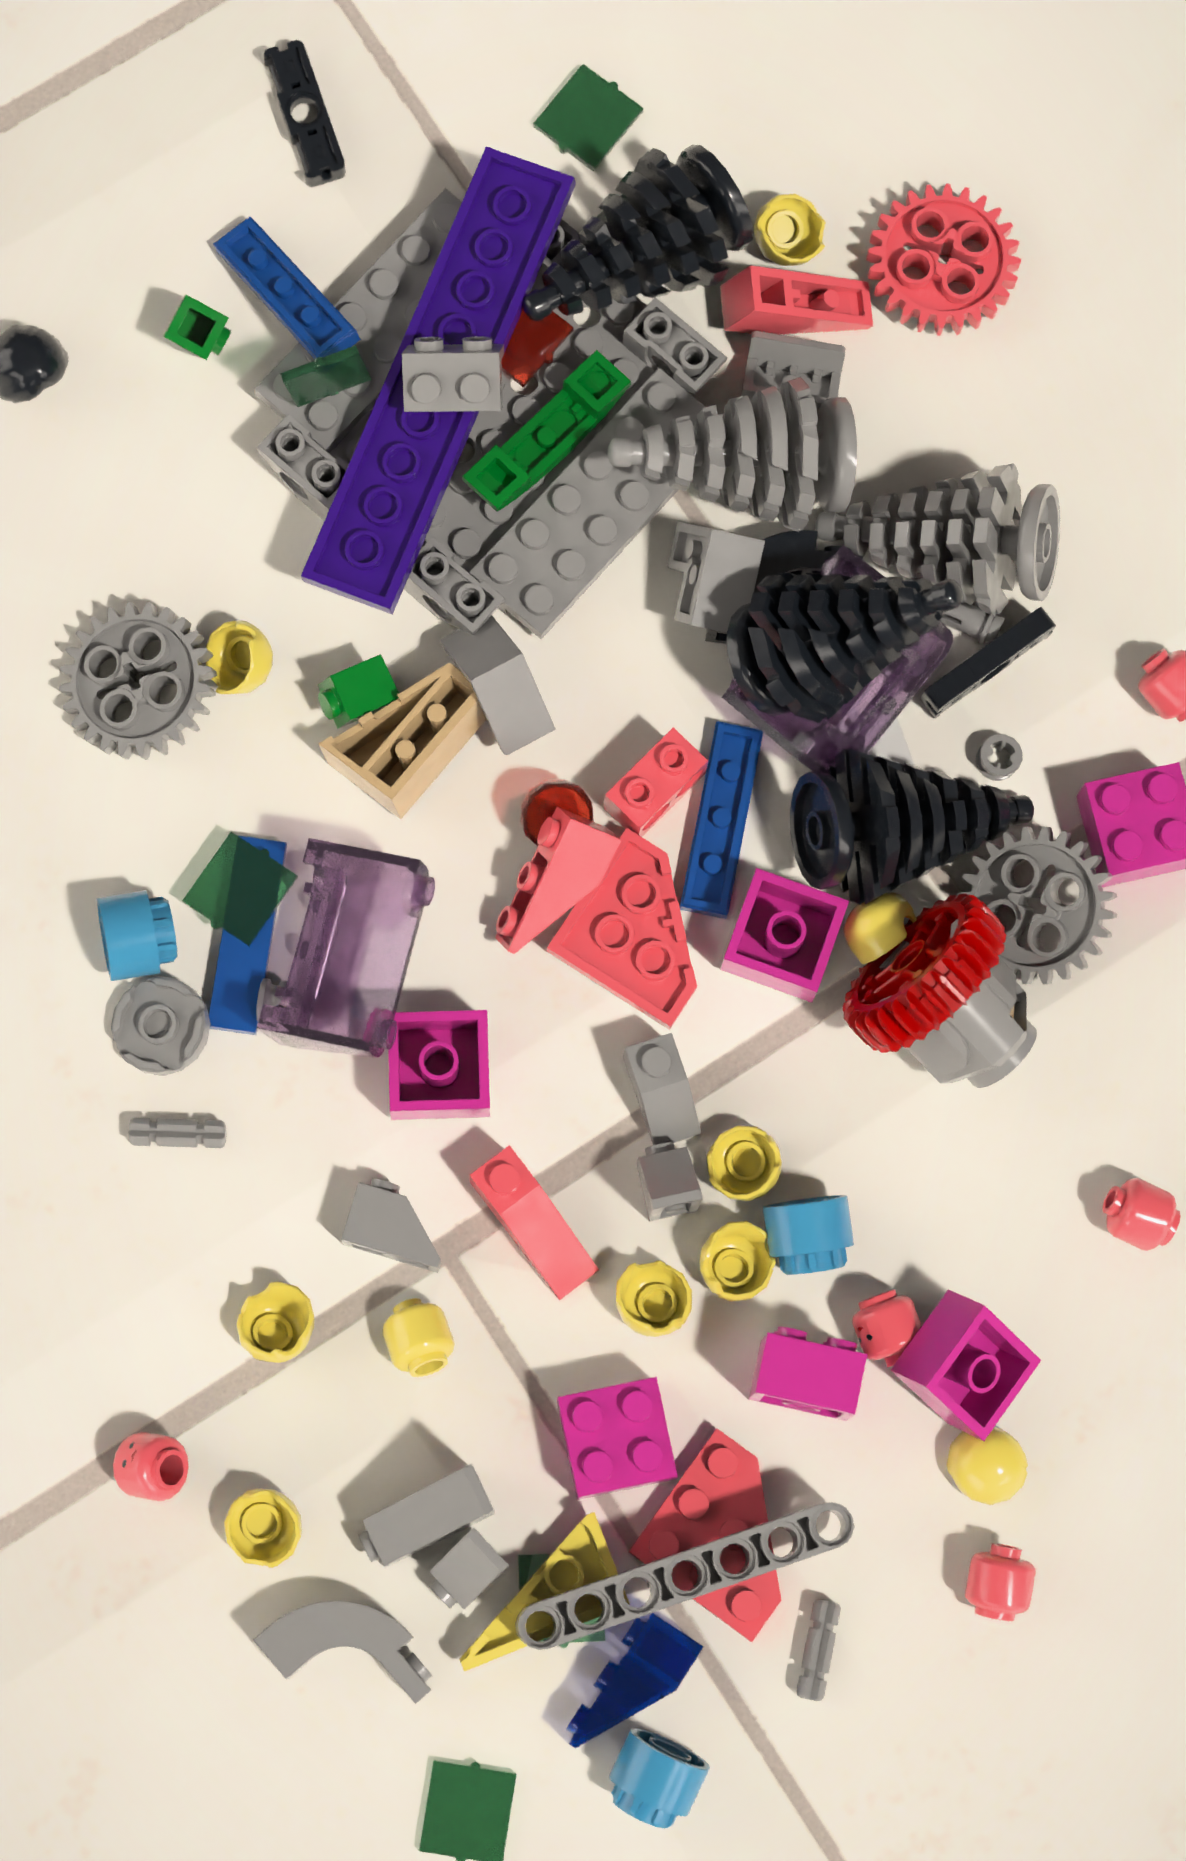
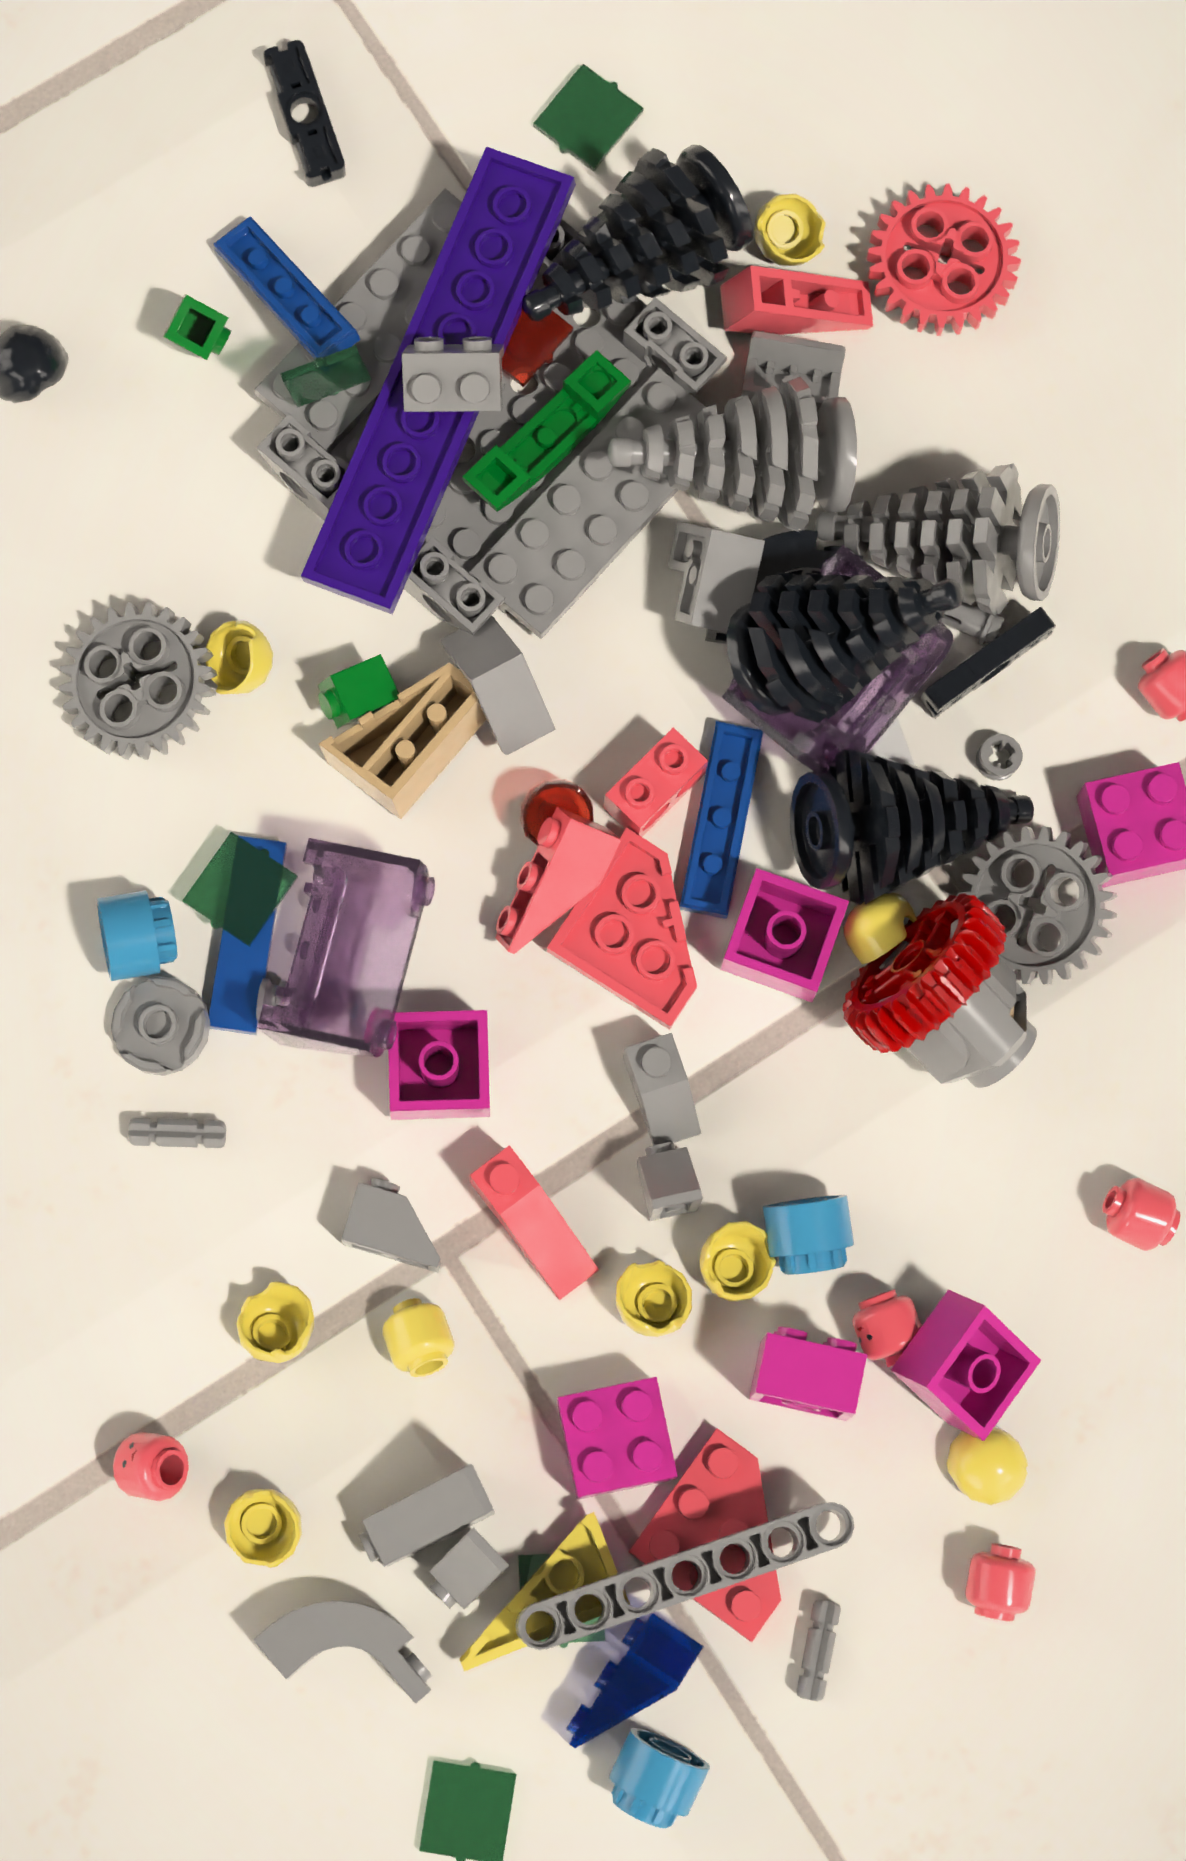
light yellow hair [707,1125,782,1201] -> none

